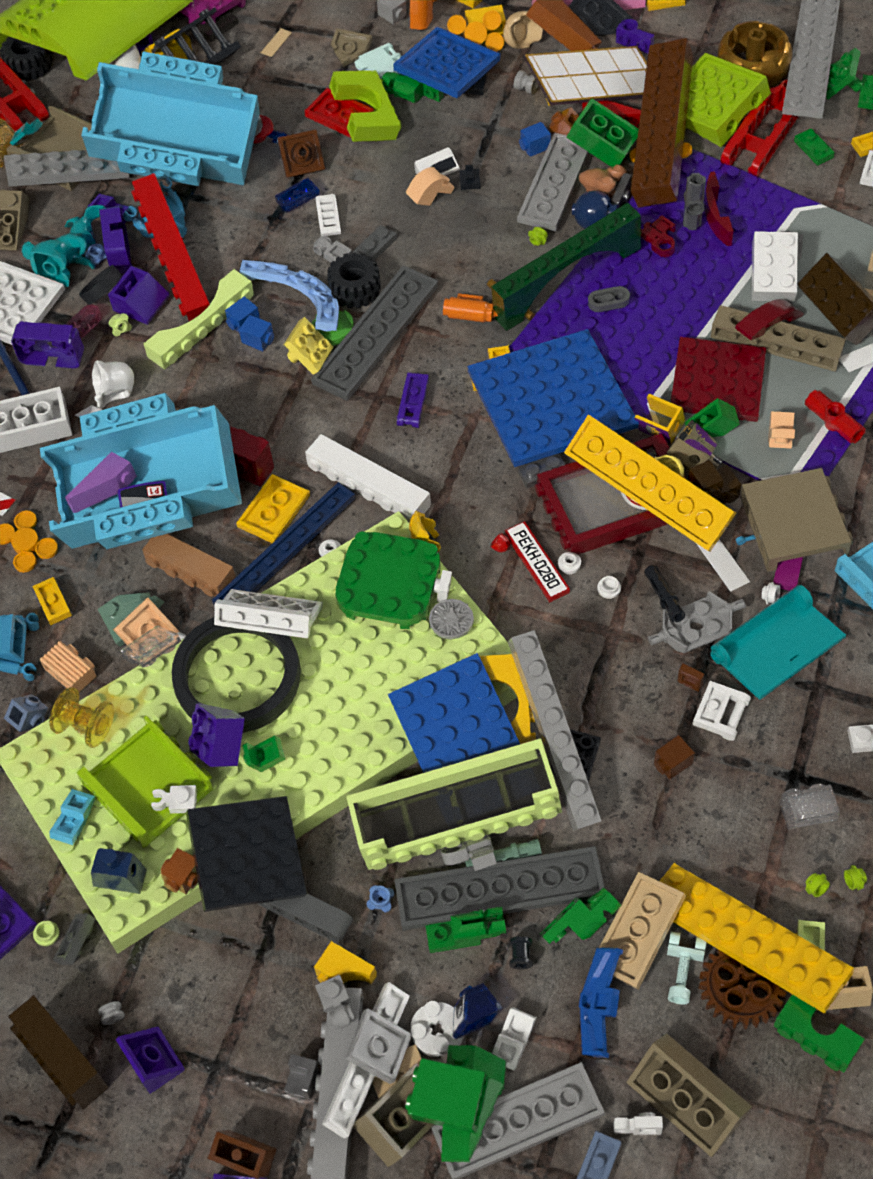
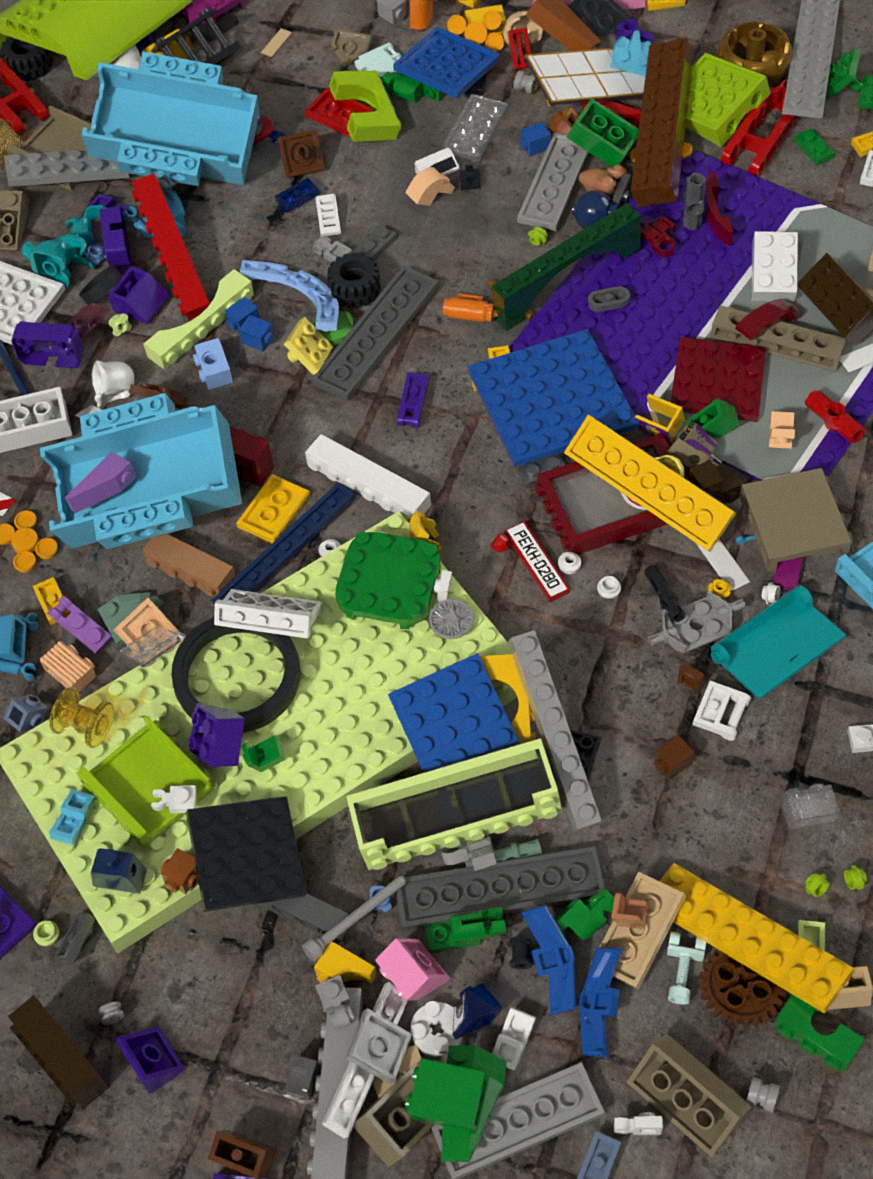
teal slope [10,119,43,145] -> none
slope [117,481,167,508] -> none
none -> medium lavender plate [47,596,112,655]
none -> reddish brown plate [129,382,187,406]
none -> light blue brick [193,338,233,390]
none -> light grey piece [302,876,406,962]
none -> bright pink slope [375,938,451,1000]
none -> clear plate [442,94,508,162]
none -> red tile [507,28,532,71]
none -> blue plate [520,905,576,1016]
none -> medium azure plate [610,31,651,77]
none -> nougat panel [611,893,648,929]
none -> yellow plate [708,579,731,600]
none -> light grey wheel [746,1077,780,1112]

